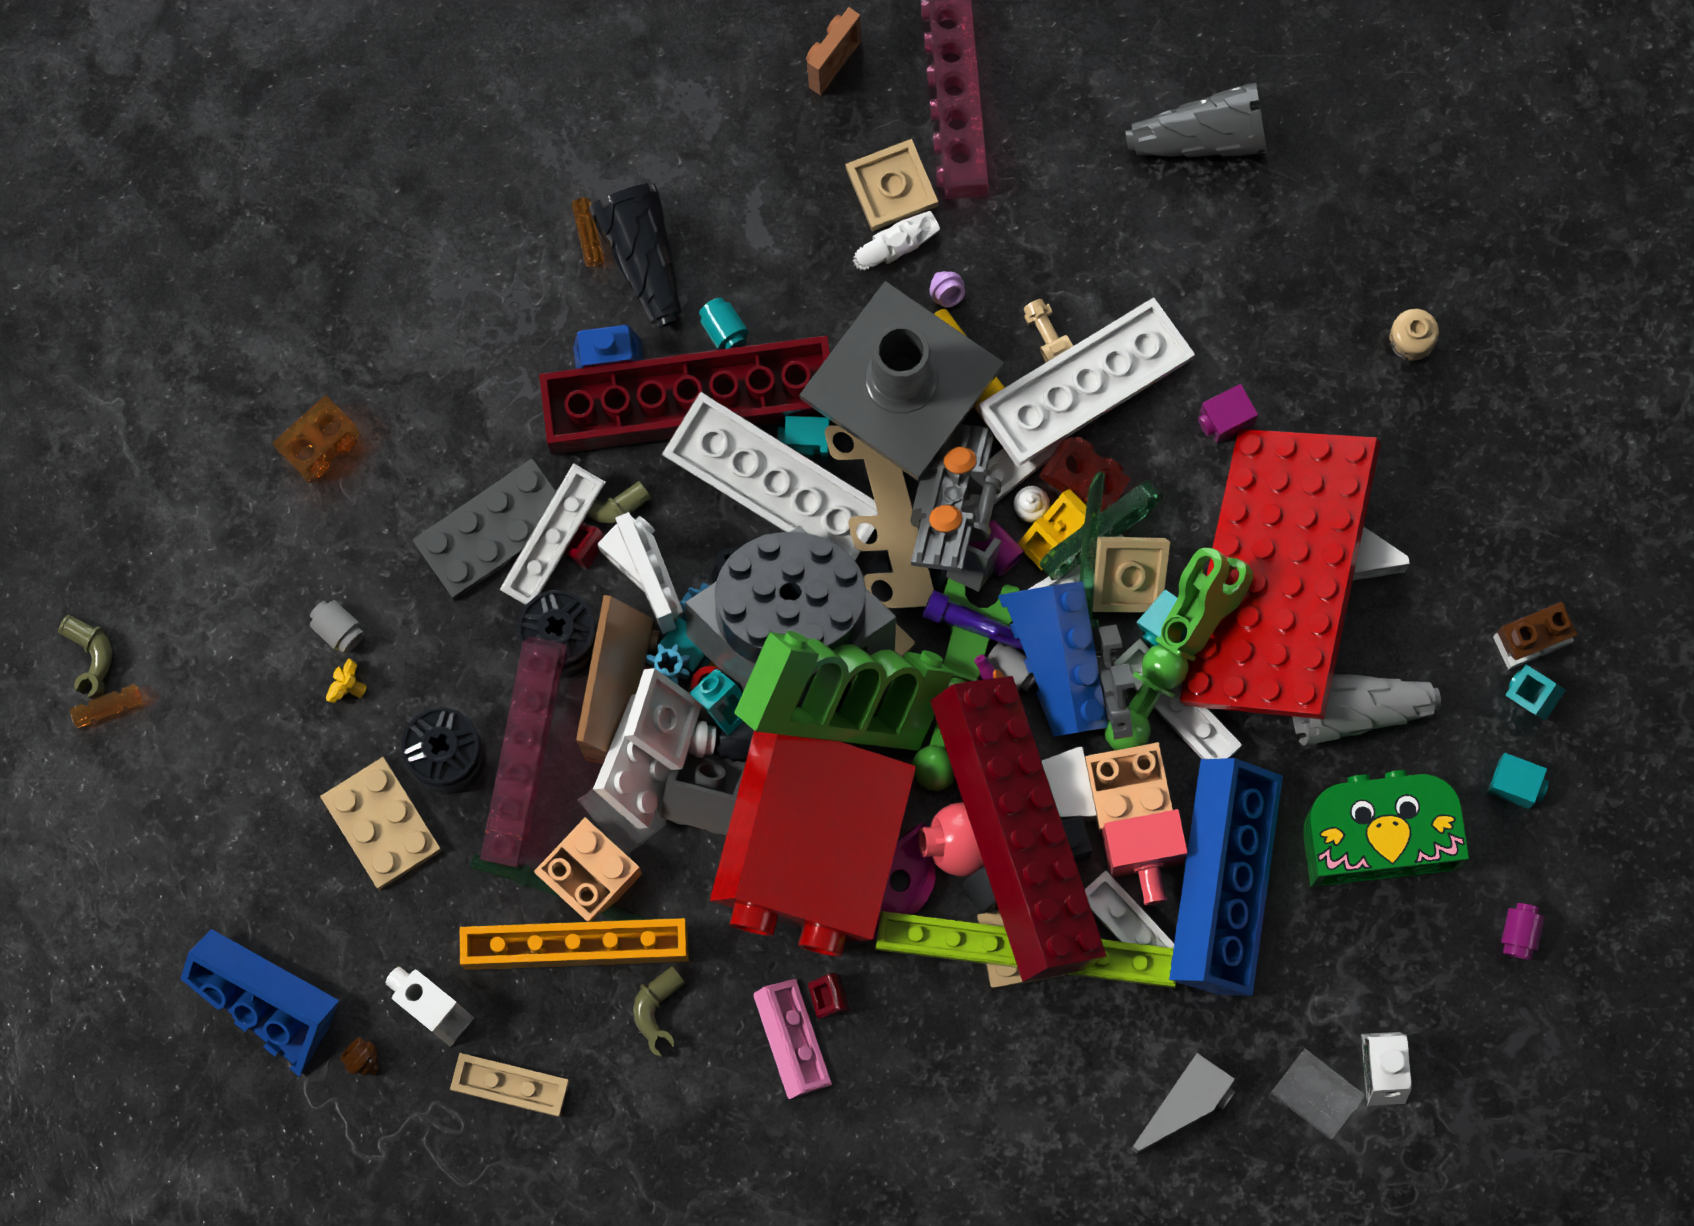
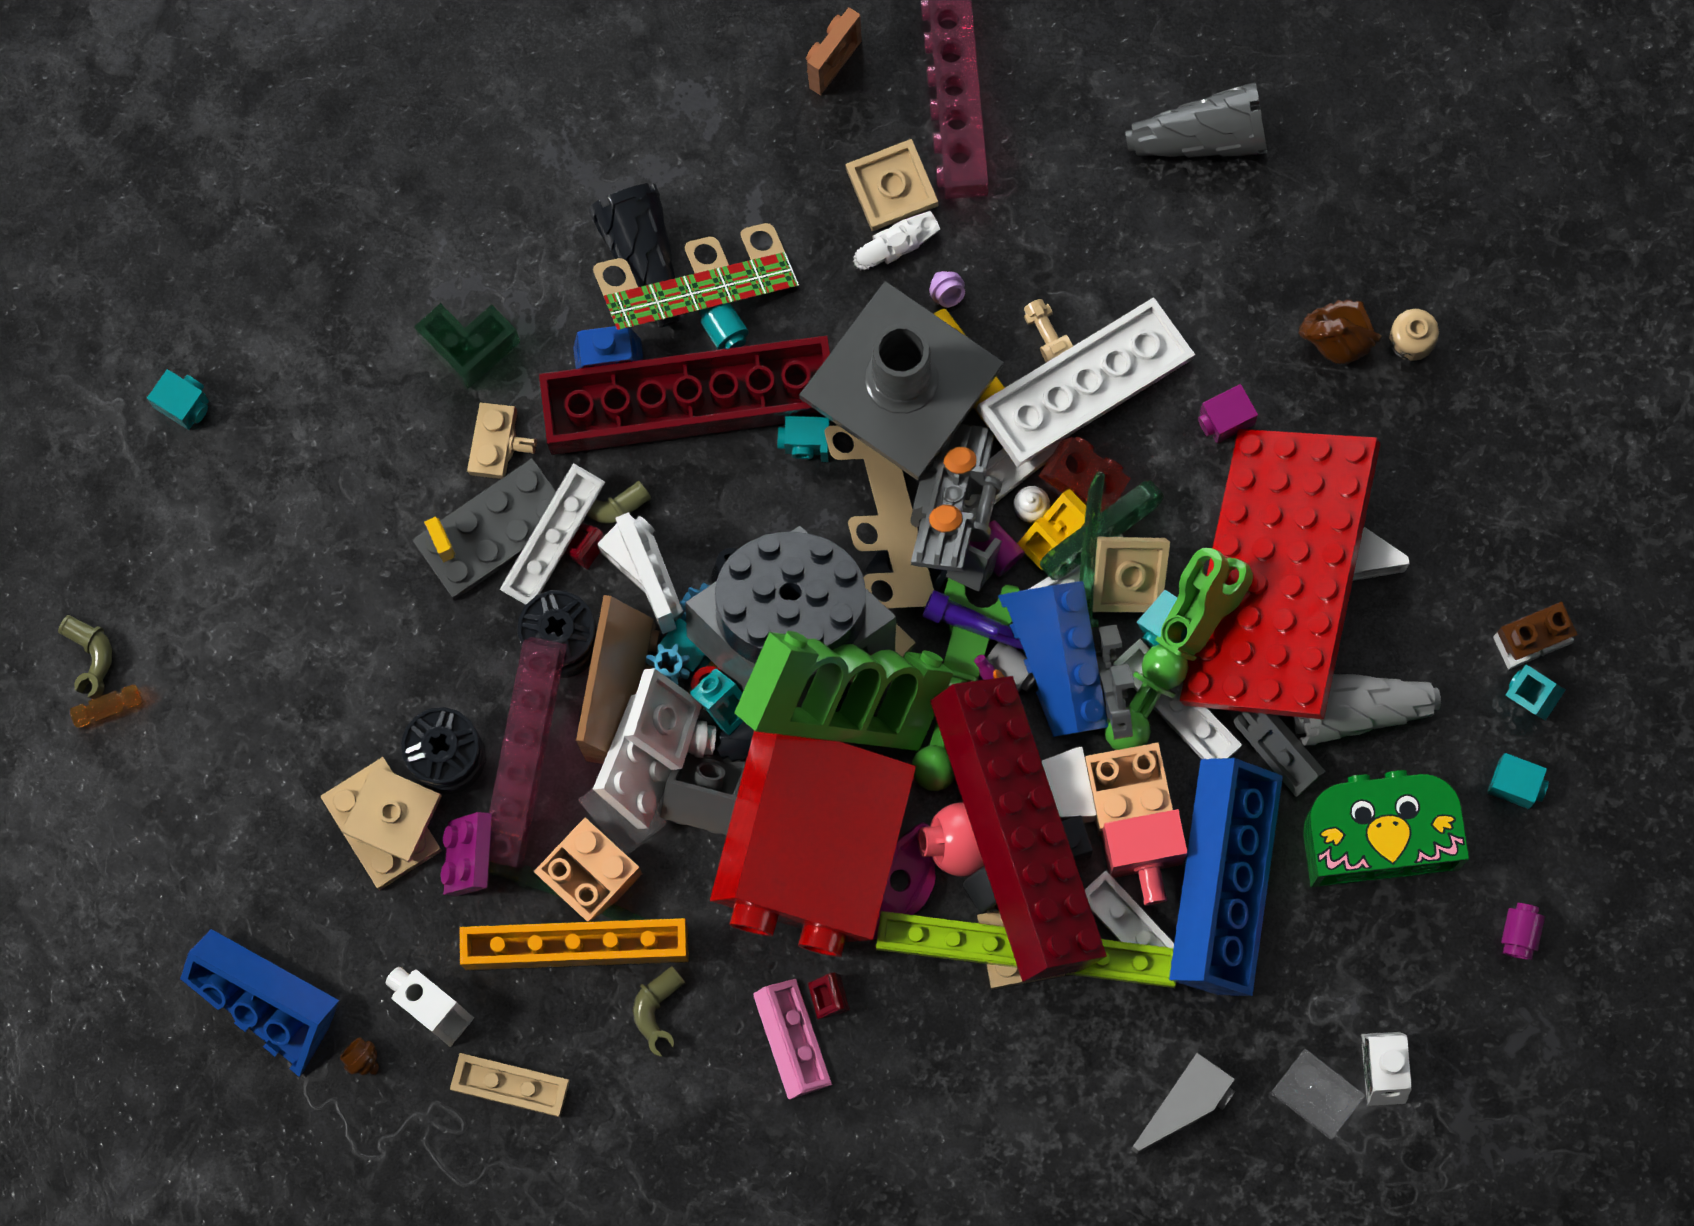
clear orange brick [272,395,360,482] -> none
light grey brick [310,600,365,654] -> none
yellow plant [326,658,367,703] -> none
clear orange axle [571,197,604,267] -> none
white plate [662,392,878,561] -> none
none -> teal brick [147,369,209,430]
none -> tan plate [341,764,442,863]
none -> clear green brick [414,303,520,389]
none -> yellow tile [424,517,456,563]
none -> magenta plate [441,812,492,896]
none -> tan plate [467,402,537,479]
none -> piece [593,223,799,330]
none -> dark grey hinge [1234,712,1326,797]
none -> reddish brown hair [1298,299,1382,364]

